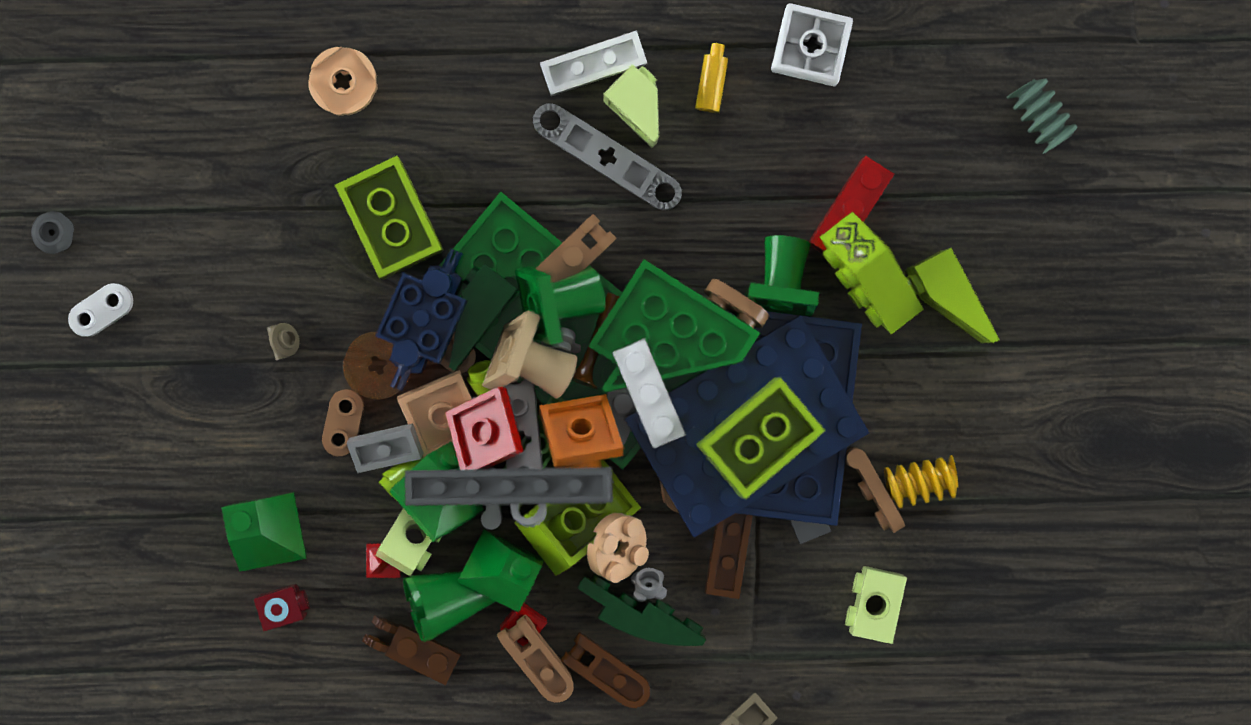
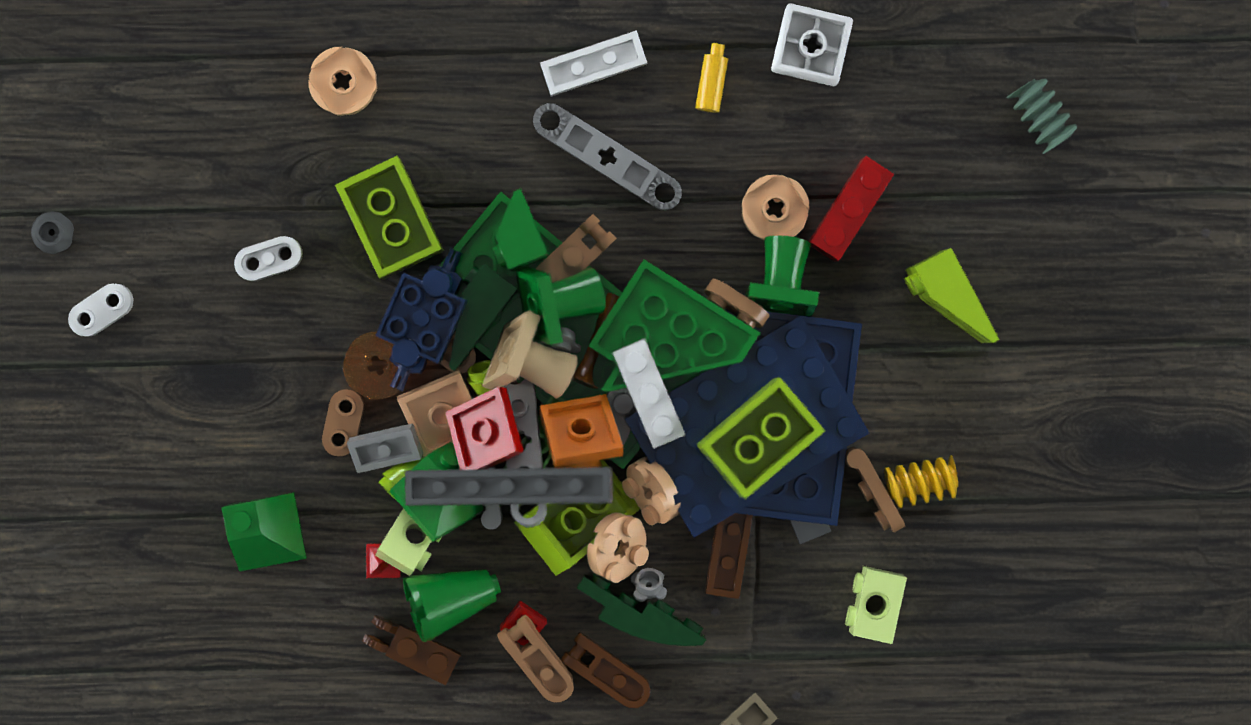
dark red brick [253,583,310,632] -> none
dark tan plate [266,323,299,360] -> none
green slope [457,529,544,613] -> none
yellowish green slope [603,64,659,148] -> none
lime brick [820,212,924,335] -> none
none -> white plate [234,236,303,281]
none -> green slope [492,189,549,272]
none -> light nougat plate [622,457,681,526]
none -> light nougat plate [741,175,809,241]

